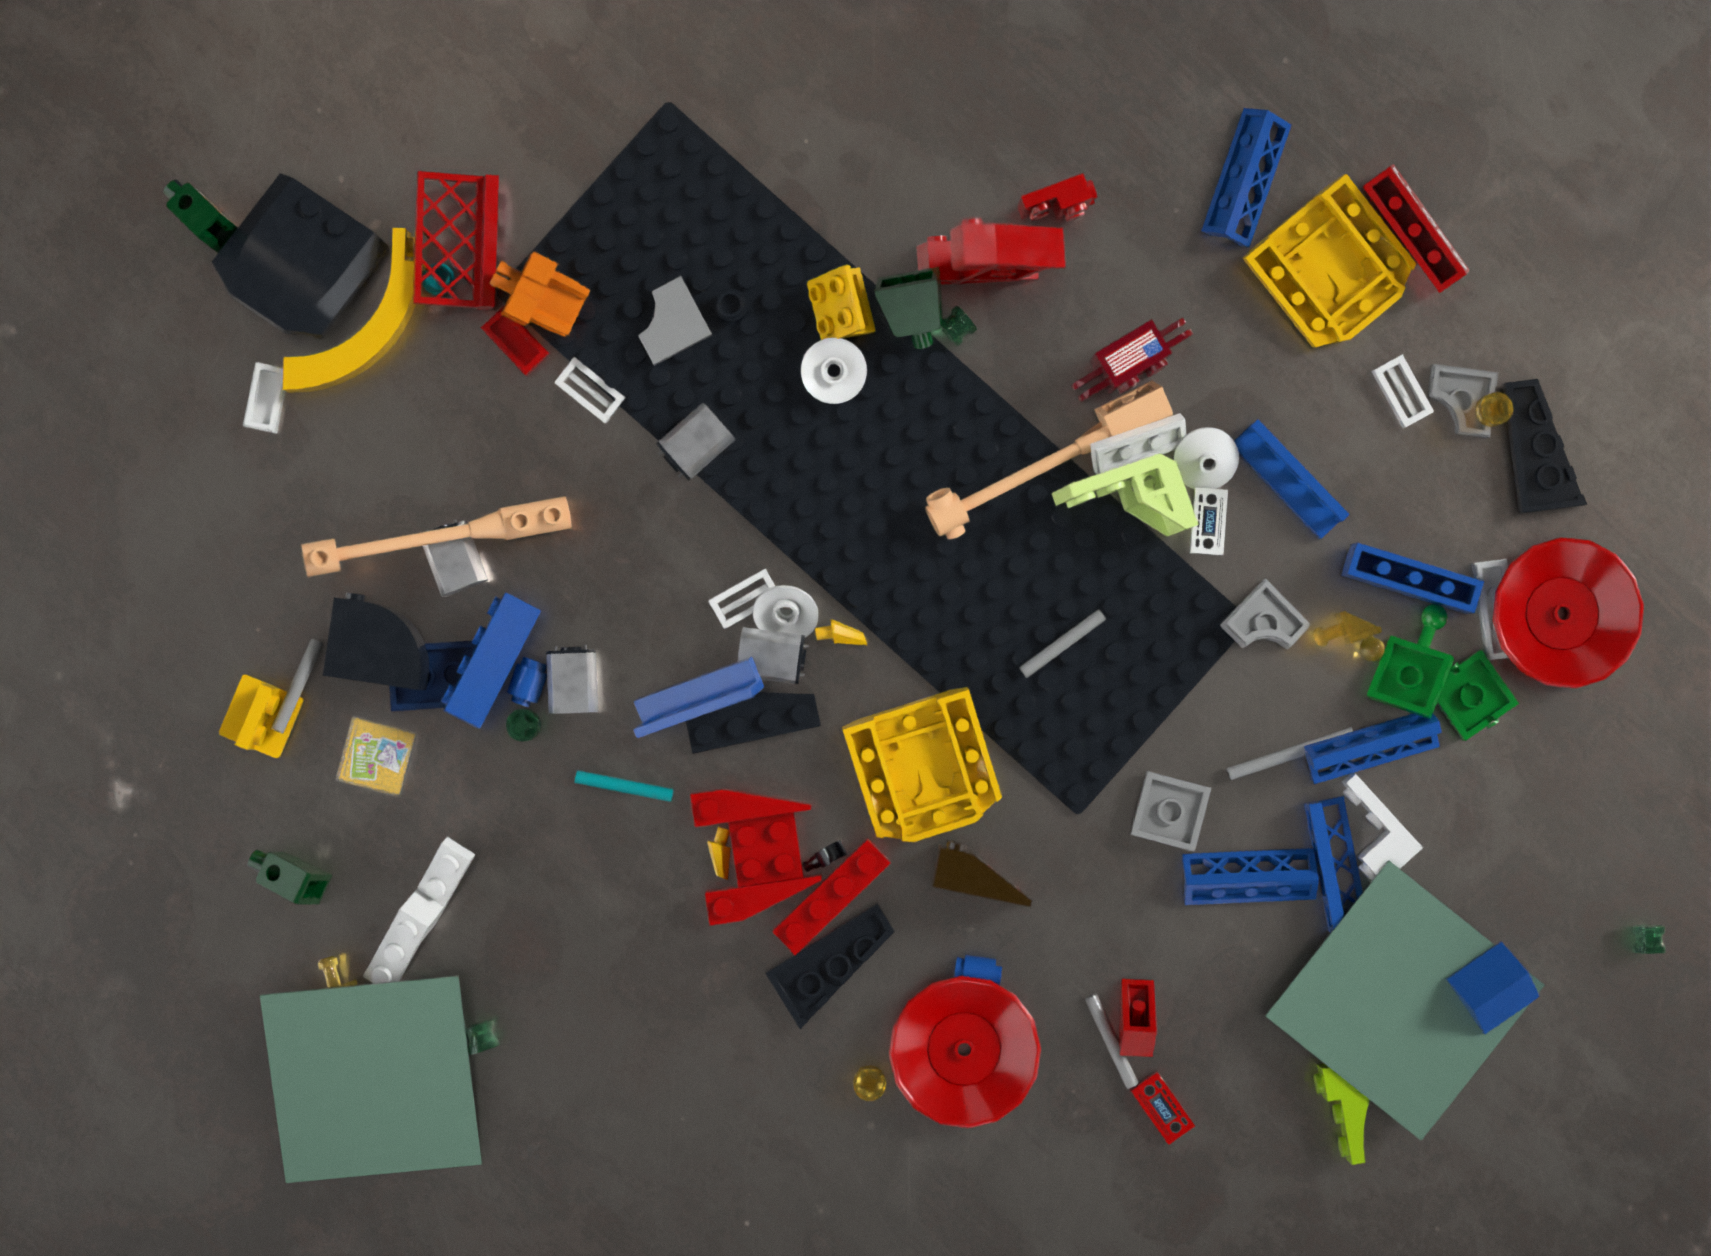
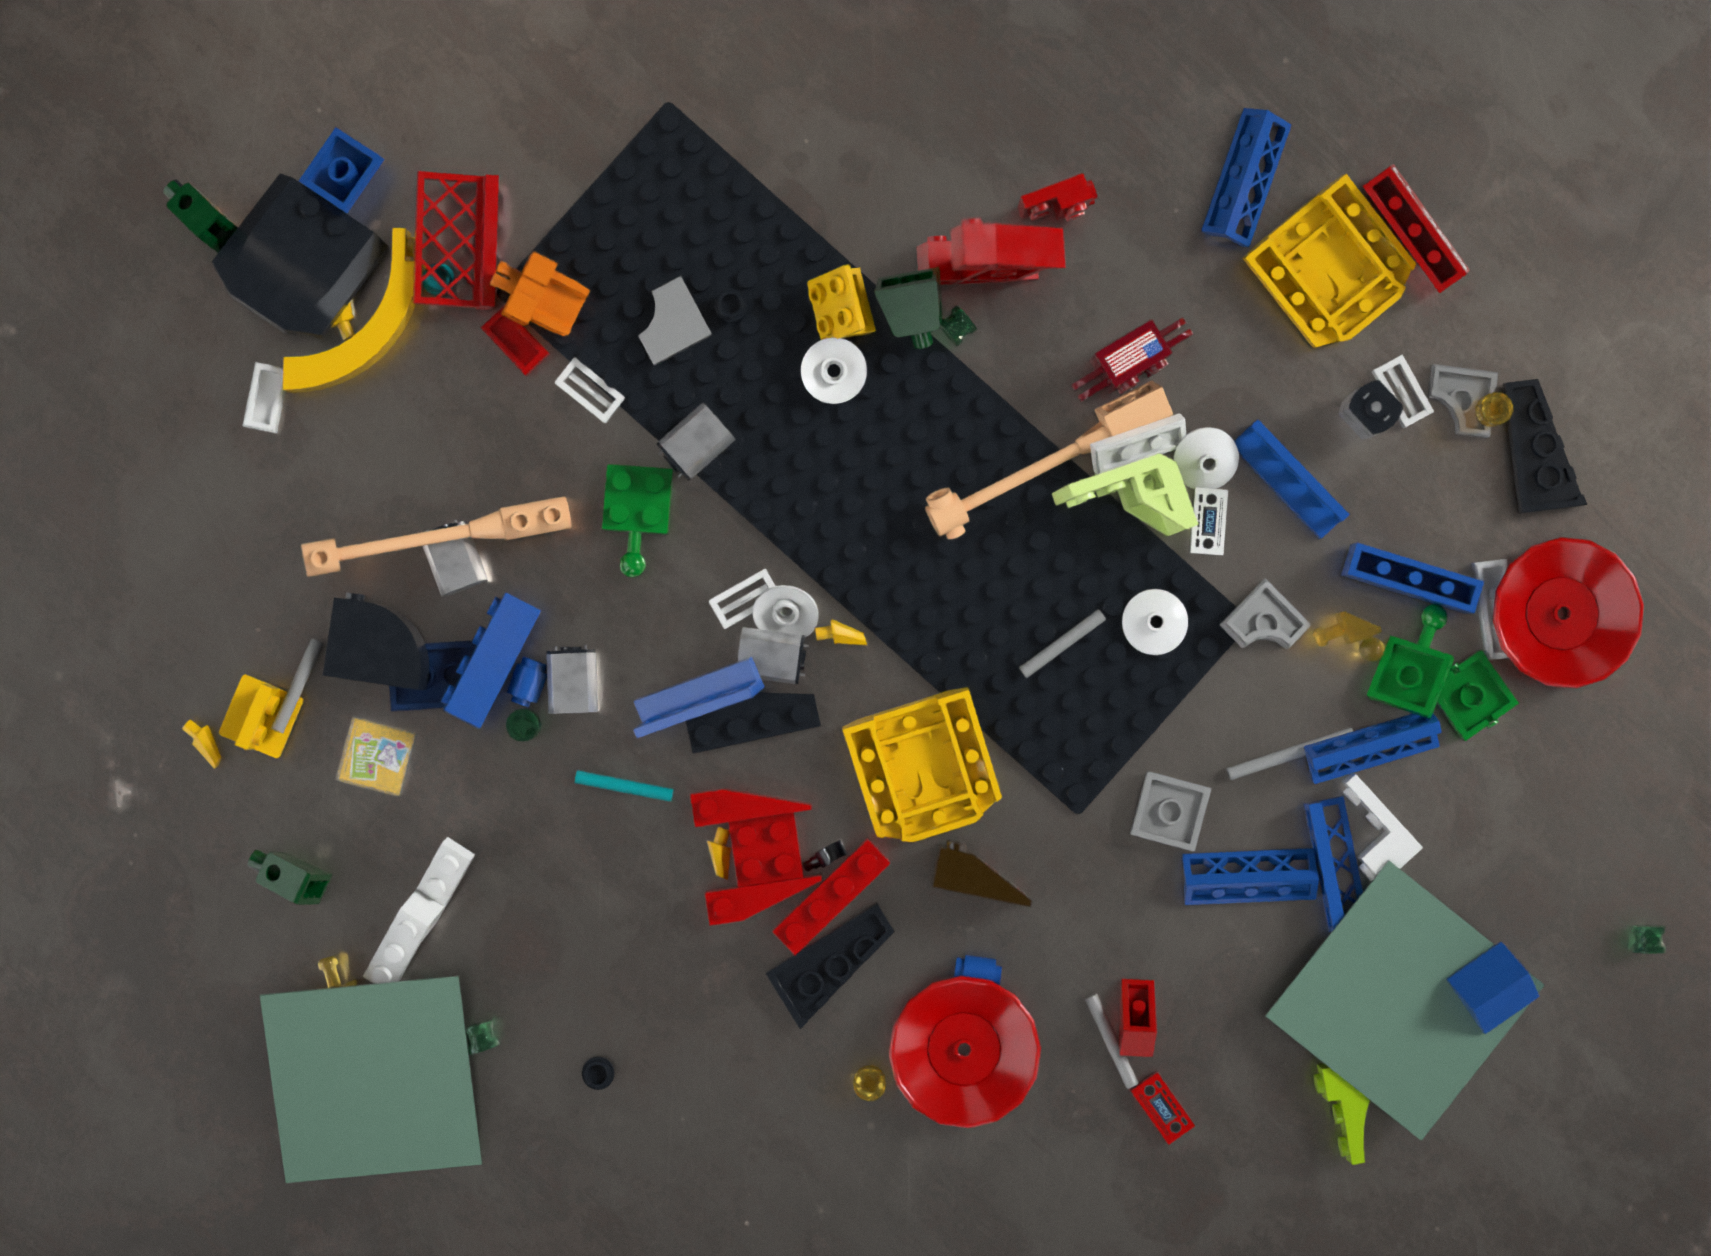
none -> yellow bar [182,719,221,769]
none -> blue slope [299,127,385,213]
none -> yellow bar [331,302,355,341]
none -> black plate [582,1056,615,1090]
none -> green plate [602,464,673,578]
none -> white dish [1122,589,1188,655]
none -> black piece [1338,380,1403,440]

